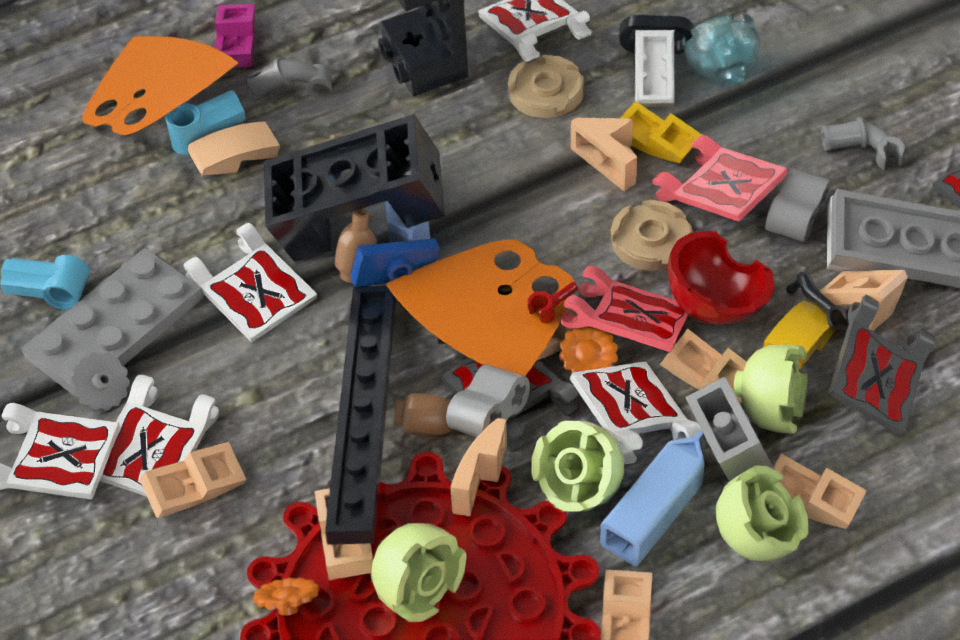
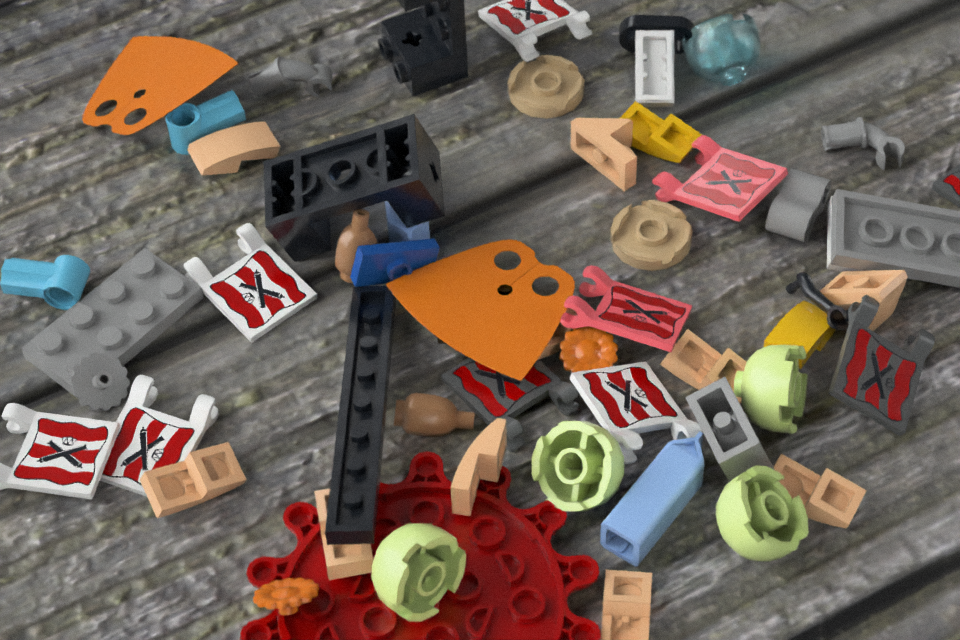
dark pink slope [215,4,256,68] -> none
light grey axle [446,364,530,438] -> none
red hand [527,282,578,323] -> none
red cylinder [667,230,775,326] -> none

